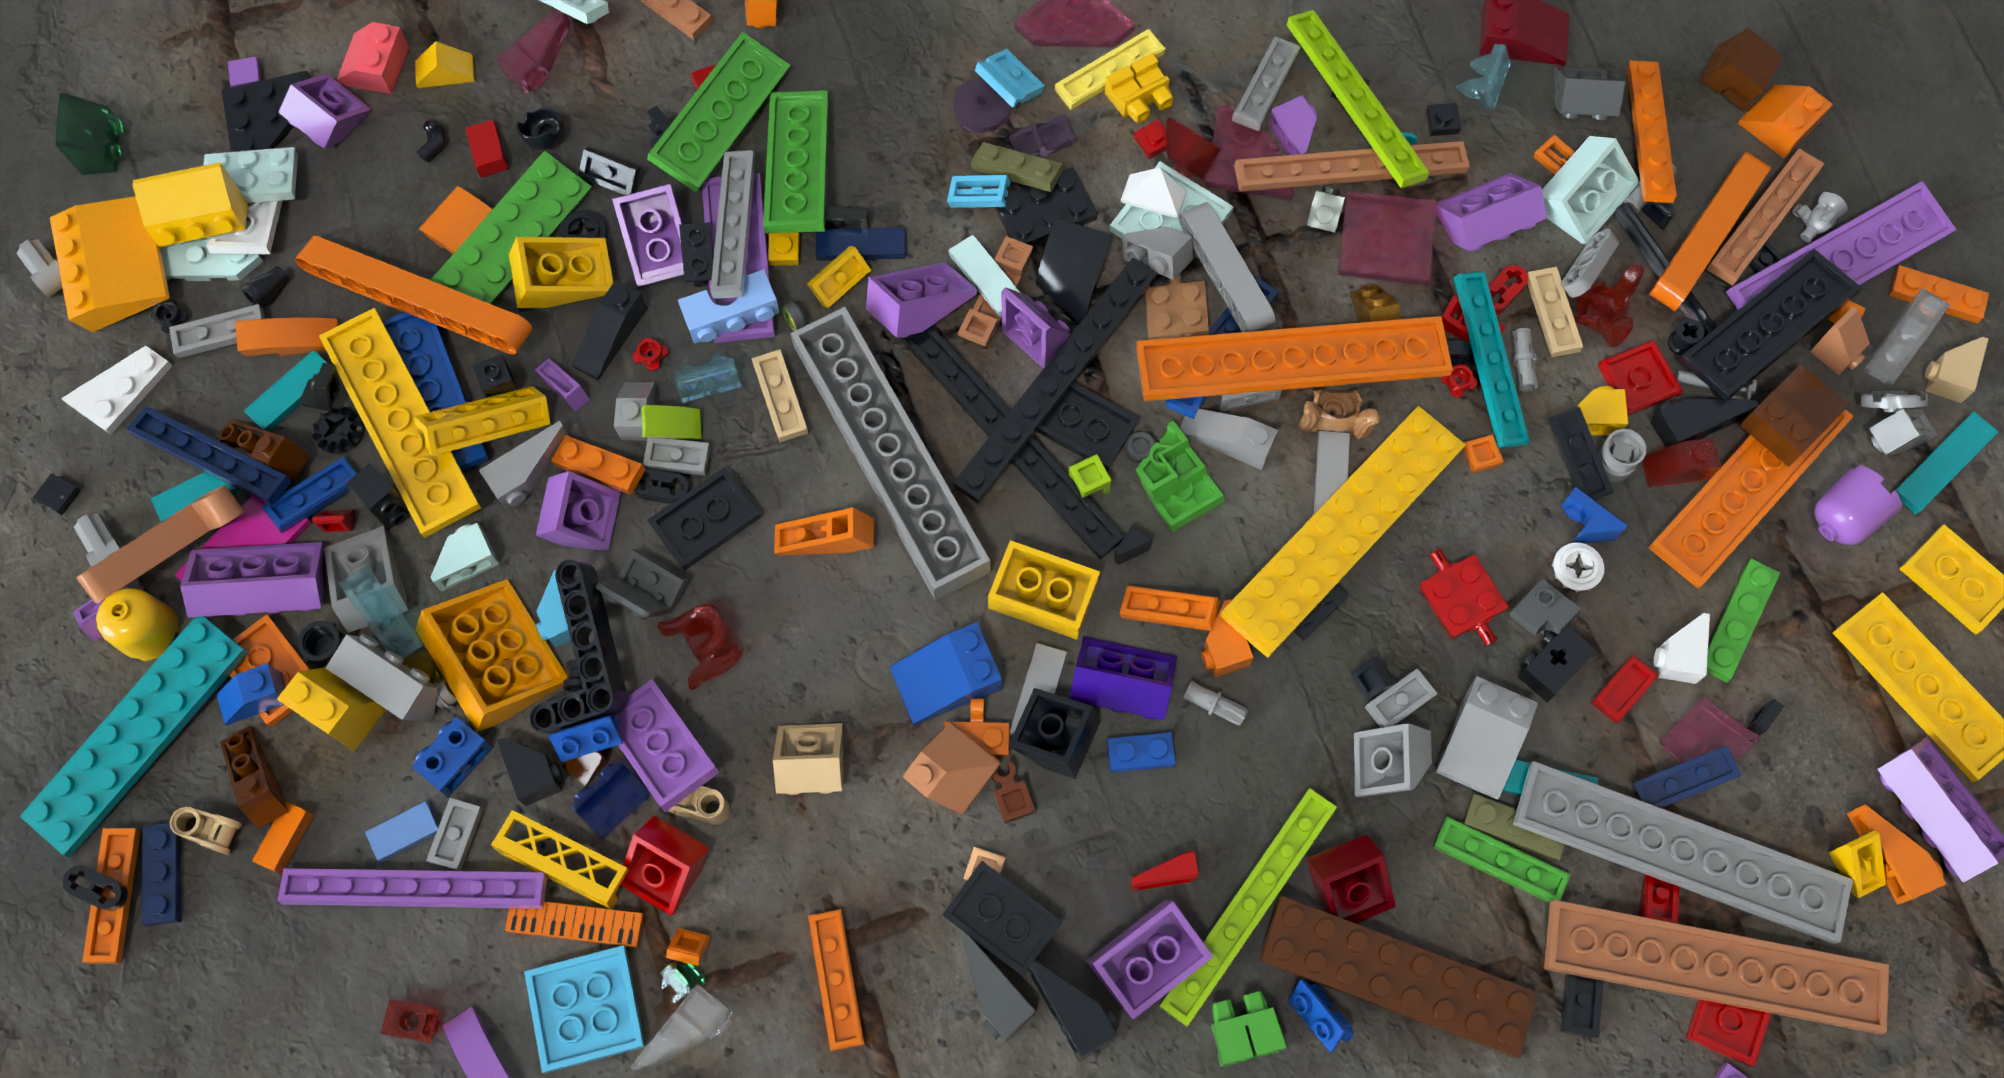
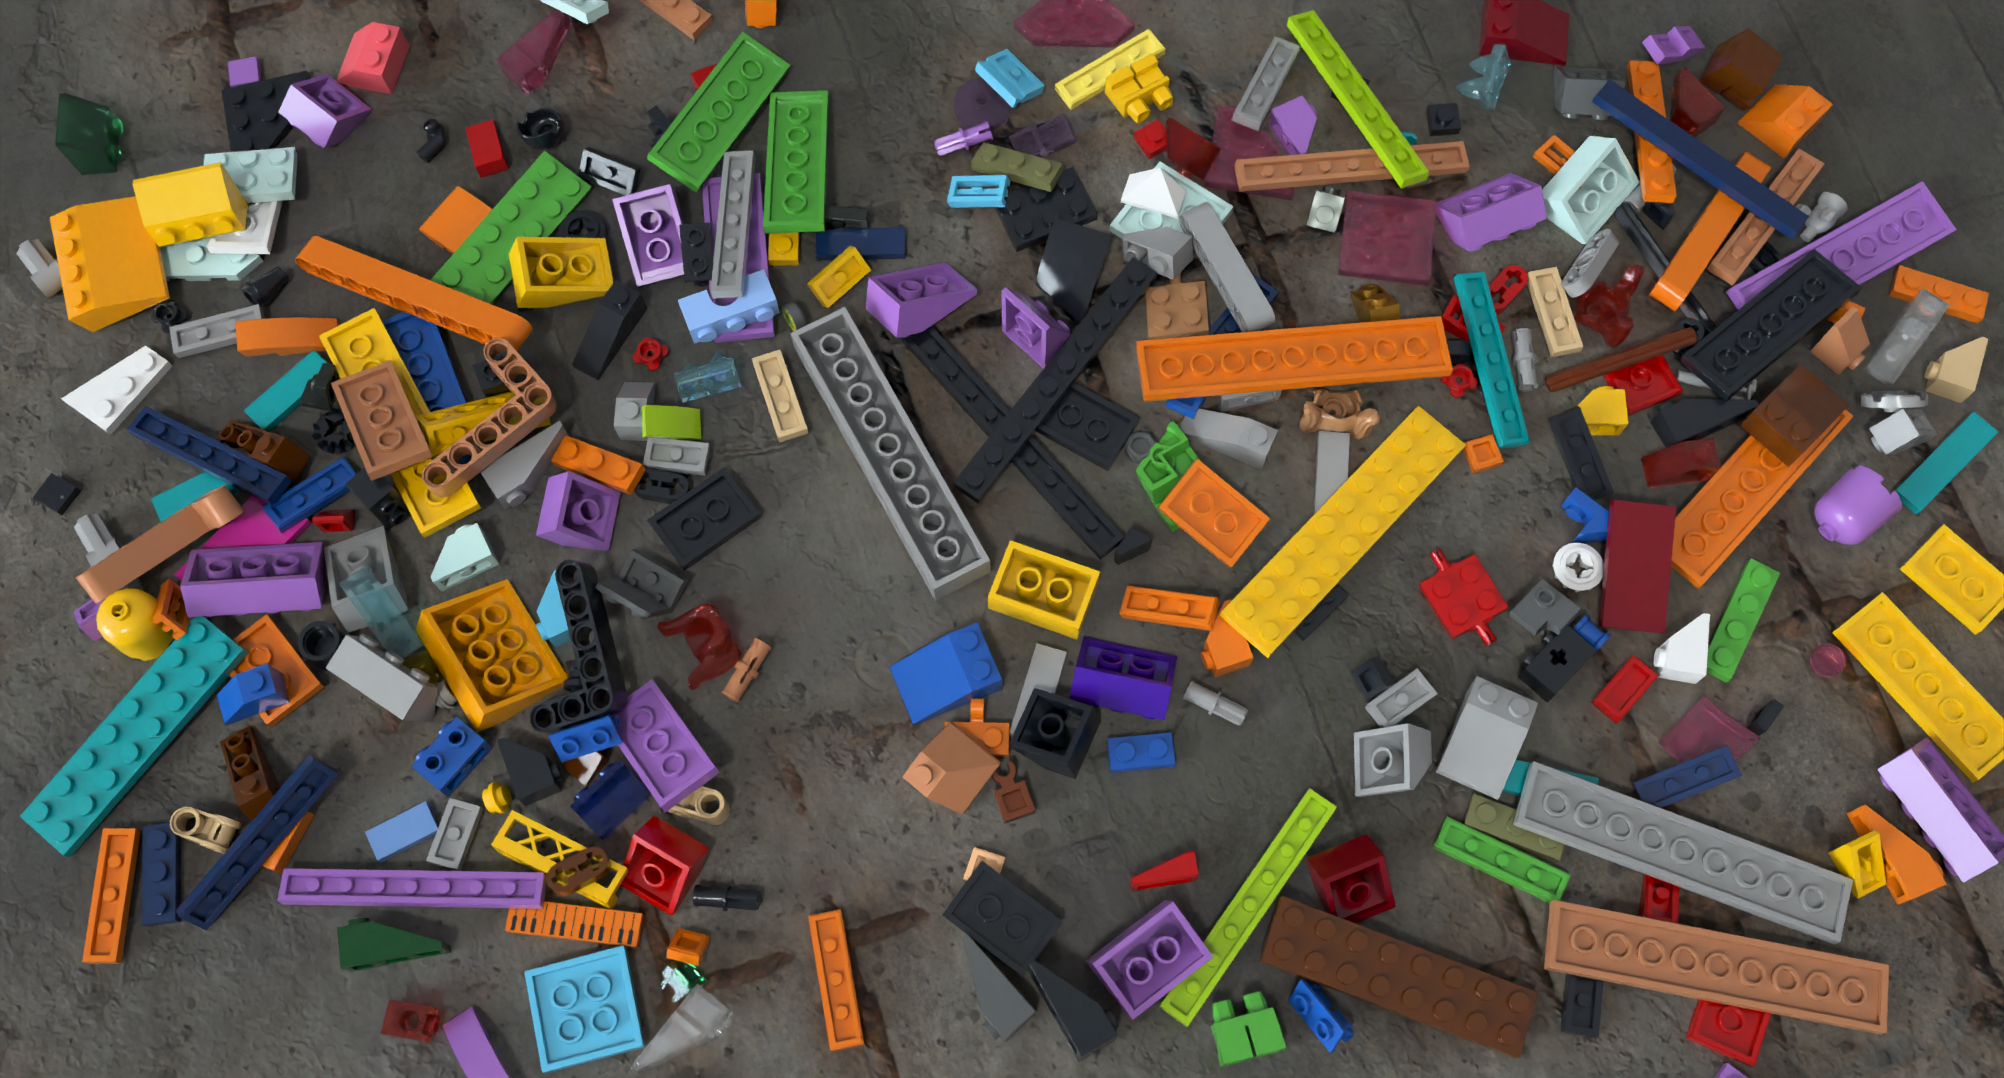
black beam [63,865,128,912] -> none
yellow slope [277,667,387,752] -> none
yellow slope [415,41,475,88] -> none
medium lavender piece [535,358,590,412] -> none
tan slope [773,723,844,795] -> none
orange slope [774,507,874,556] -> none
light aqua tile [948,235,1021,317] -> none
nougat slope [958,236,1033,347] -> none
lime panel [1068,454,1111,498] -> none
light grey wheel [1598,429,1646,482] -> none
none -> orange tile [152,579,190,640]
none -> dark blue plate [176,754,339,930]
none -> nougat plate [331,360,432,481]
none -> dark green slope [337,918,451,972]
none -> nougat beam [422,338,557,498]
none -> yellow plate [482,781,512,814]
none -> reddish brown beam [546,847,611,896]
none -> black axle [693,884,761,912]
none -> nougat pin [721,638,772,703]
none -> medium lavender axle [934,121,993,156]
none -> orange plate [1157,459,1270,568]
none -> copper axle [1545,327,1698,392]
none -> blue bush [1573,614,1611,656]
none -> dark blue tile [1592,79,1809,239]
none -> dark red tile [1598,500,1676,634]
none -> medium lavender slope [1642,26,1705,65]
none -> clear red slope [1670,67,1725,138]
none -> clear pink tile [1810,644,1847,677]

